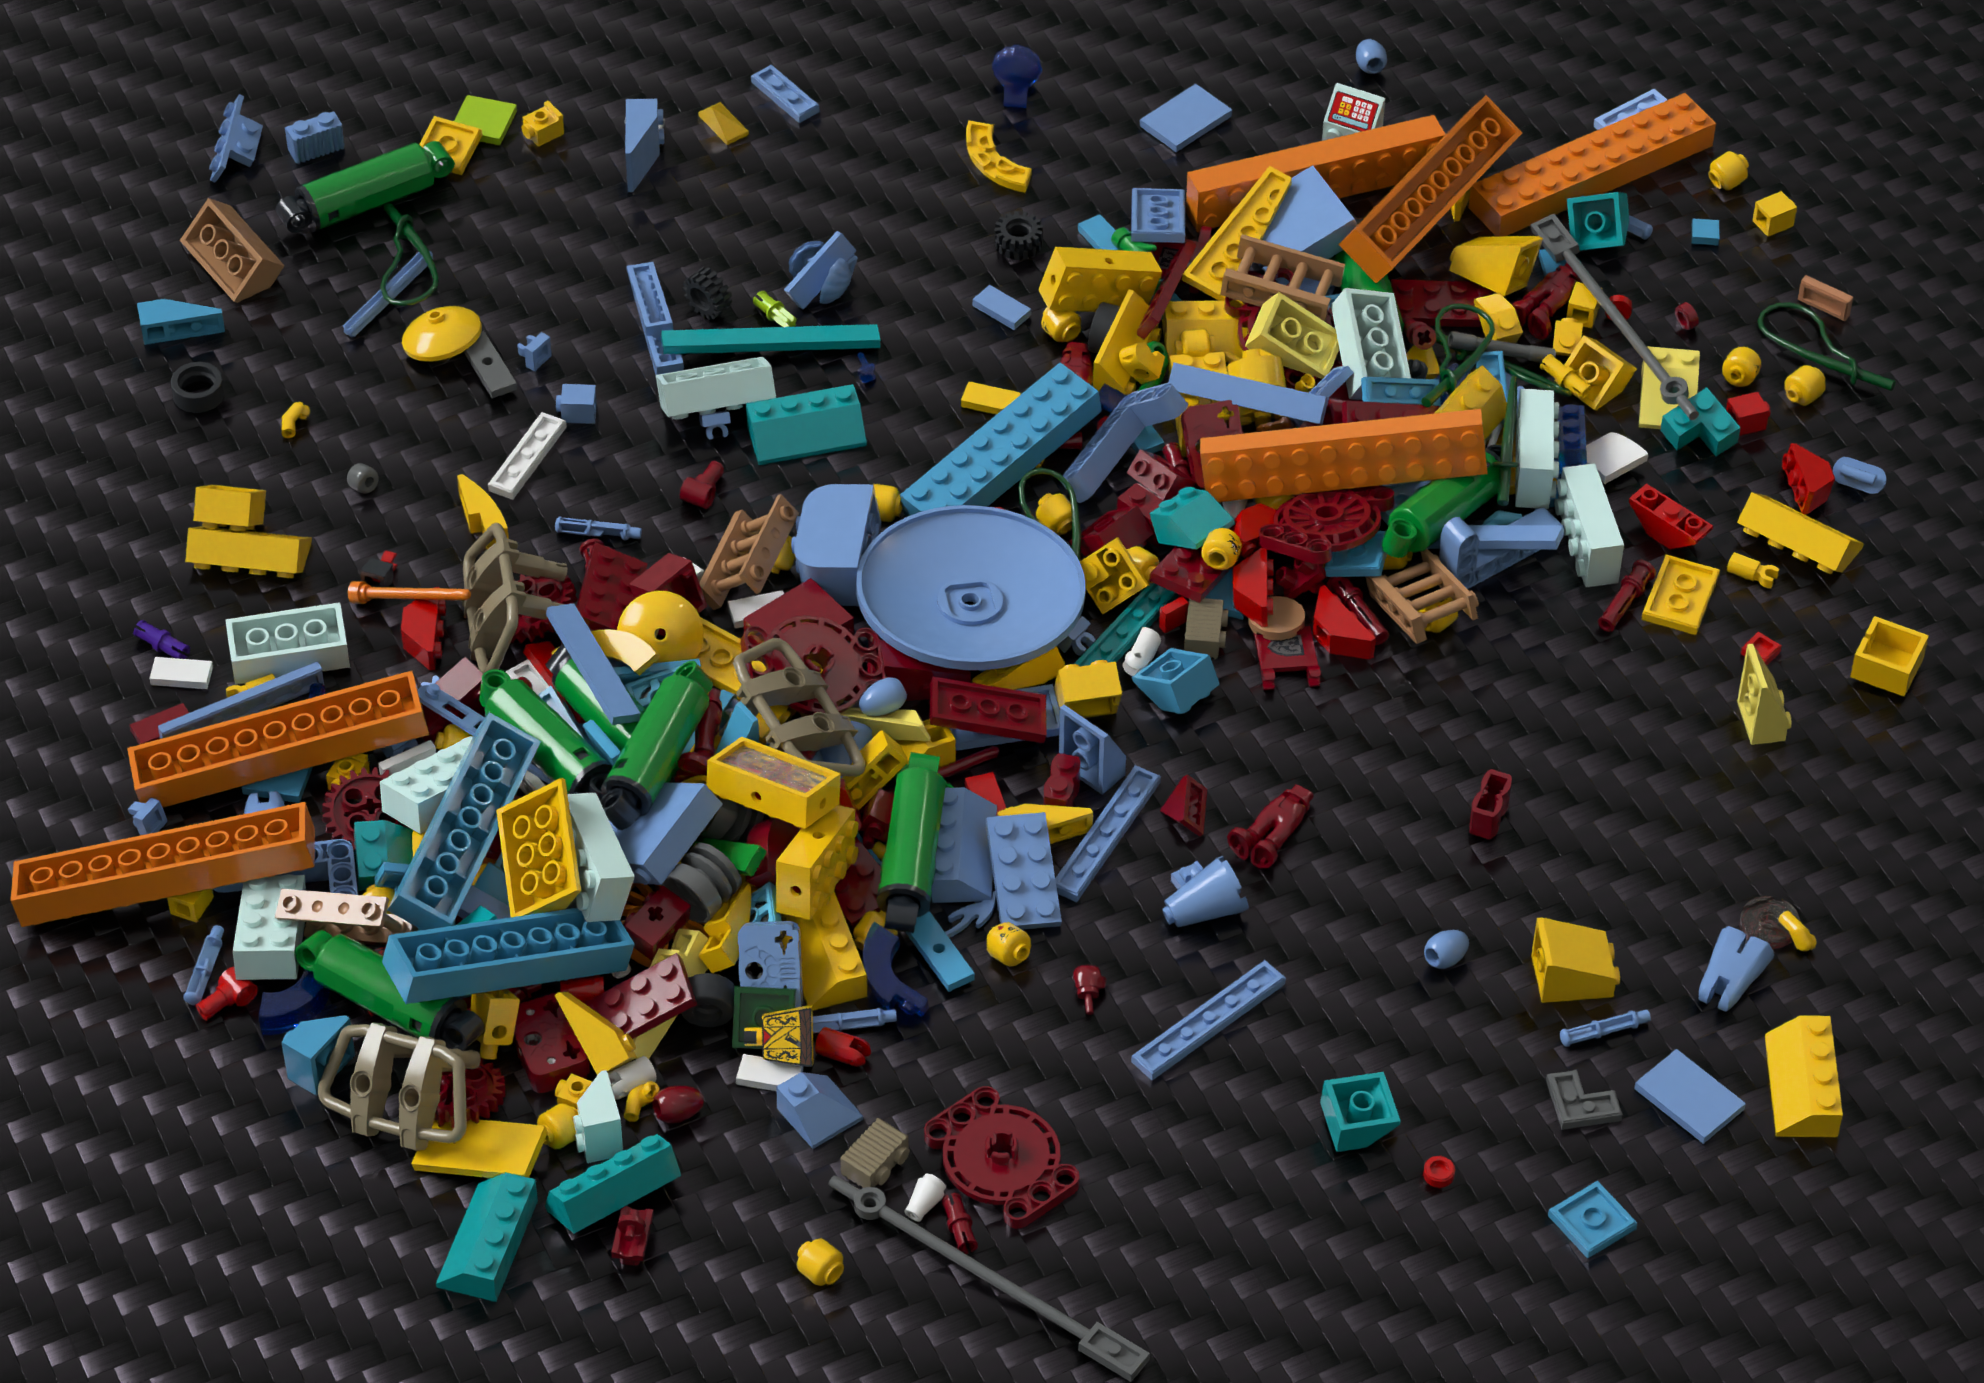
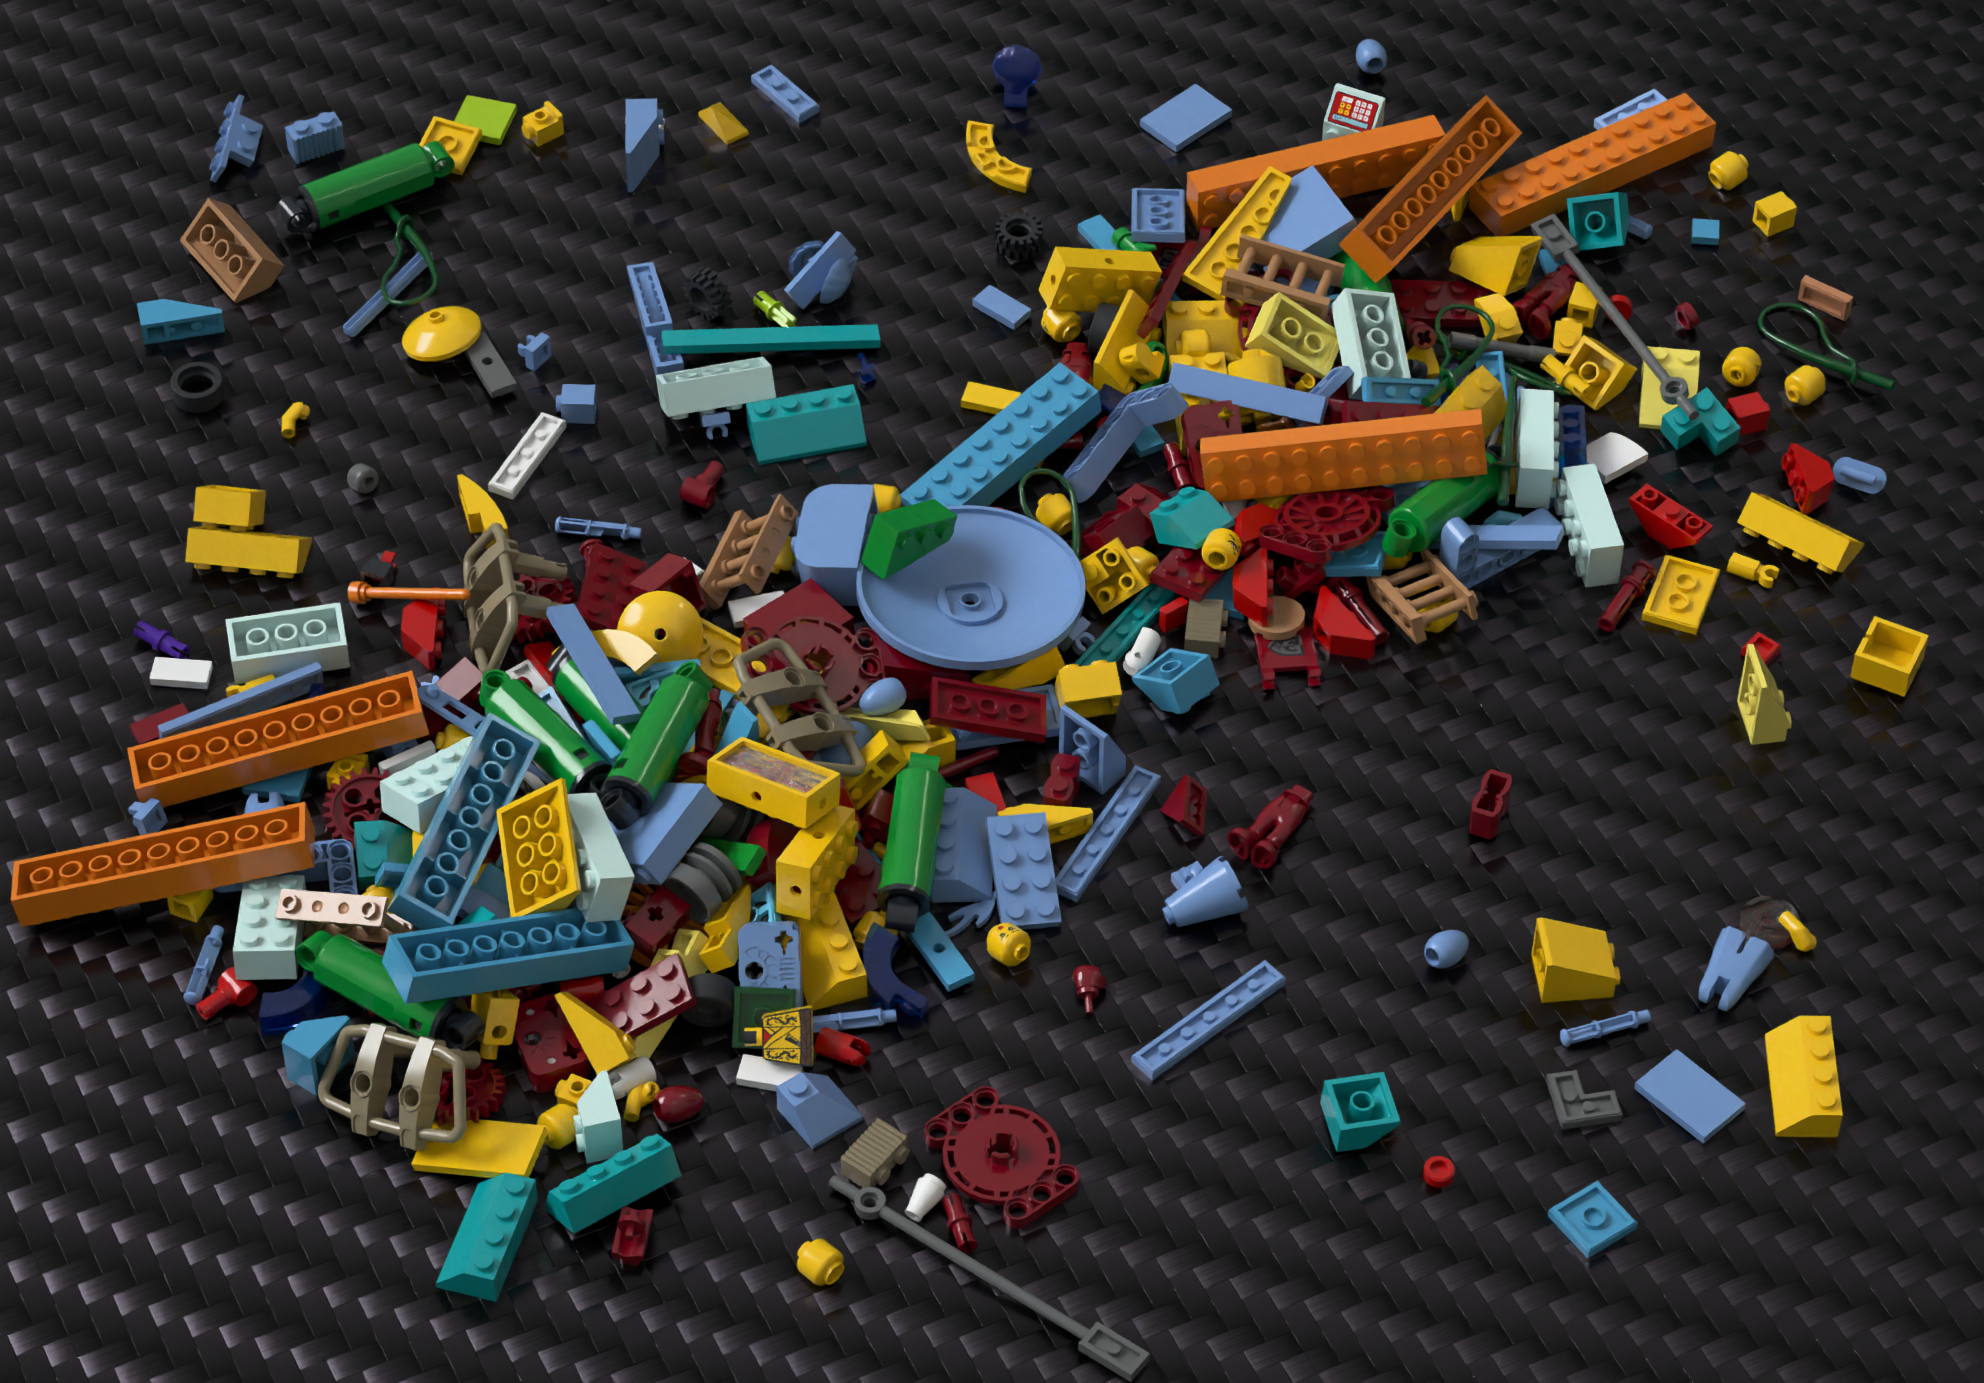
dark red brick [1127,449,1196,500] -> none
none -> green wedge [861,499,958,580]

